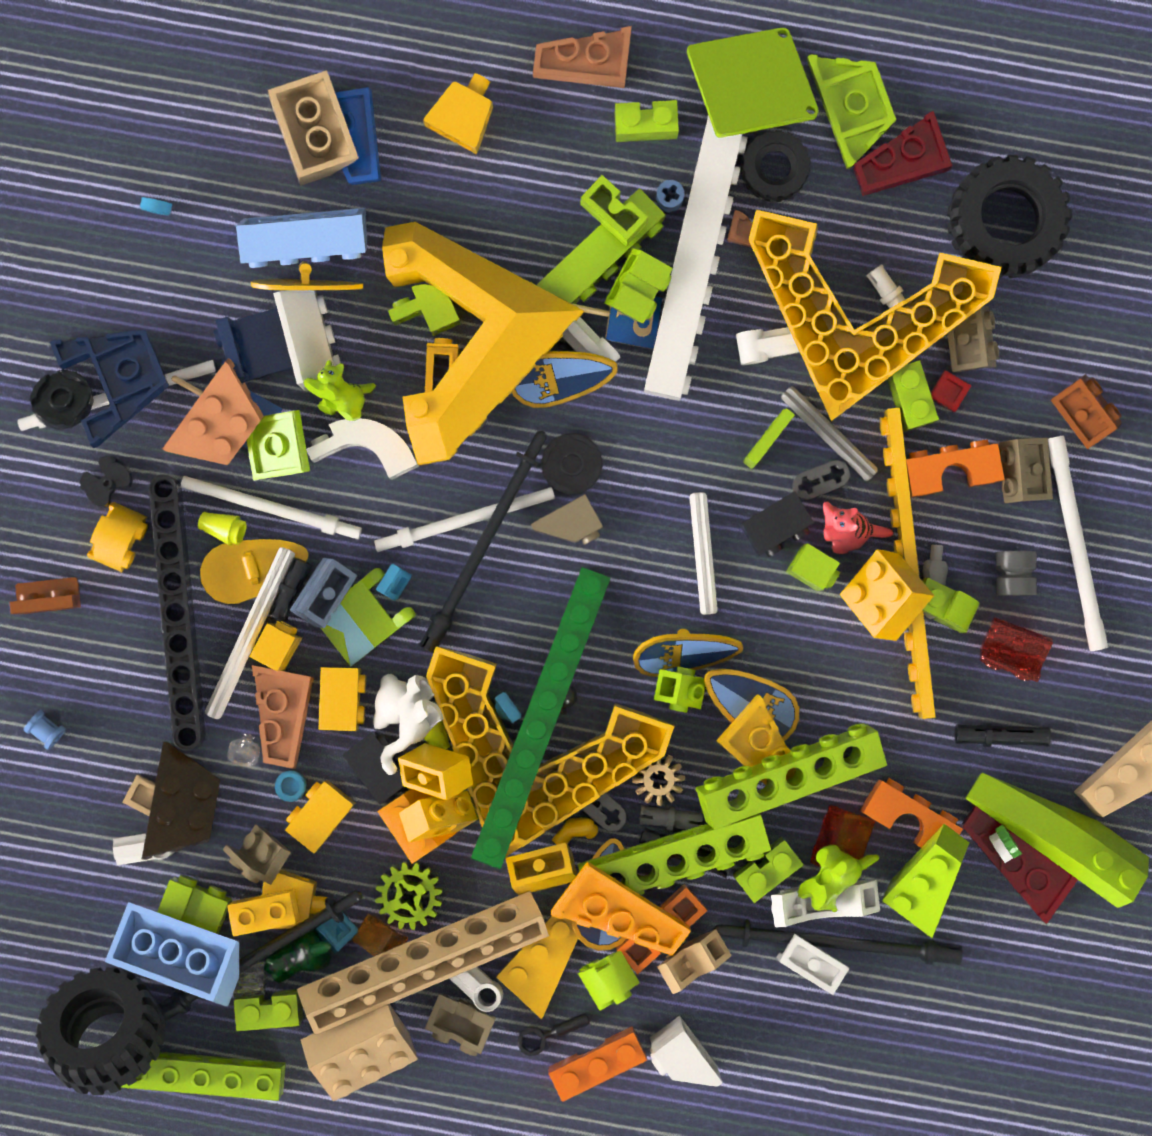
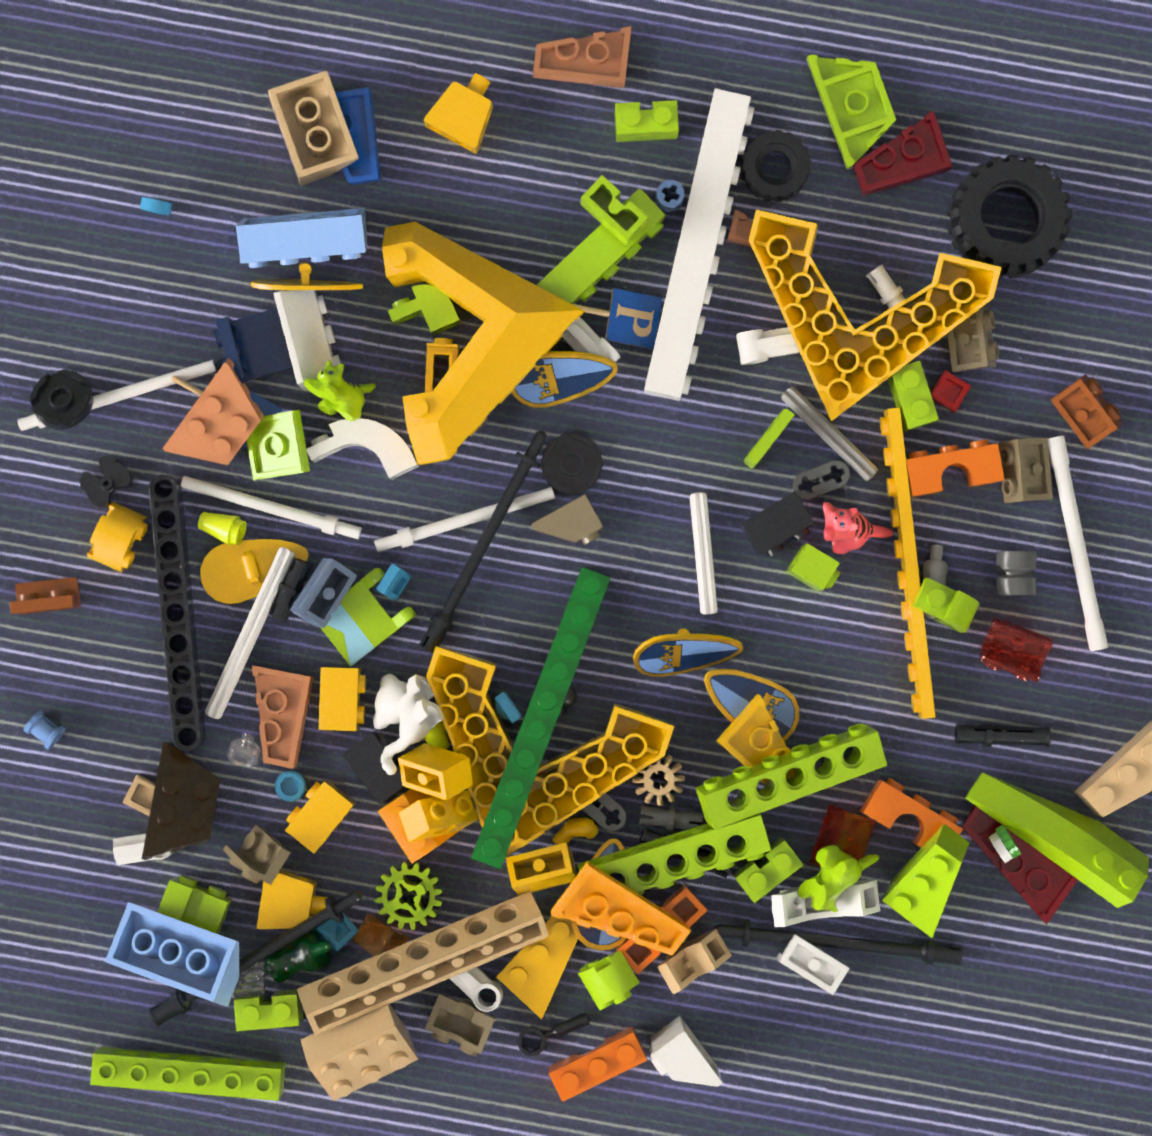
black tyre [36,967,166,1095] -> none
dark blue wing [50,330,169,448] -> none
yellow brick [227,889,300,937] -> none
yellow brick [249,621,302,671] -> none
lime brick [604,248,673,324] -> none
lime brick [654,666,705,713] -> none
lime piece [687,28,819,138] -> none
yellow brick [840,549,934,641] -> none

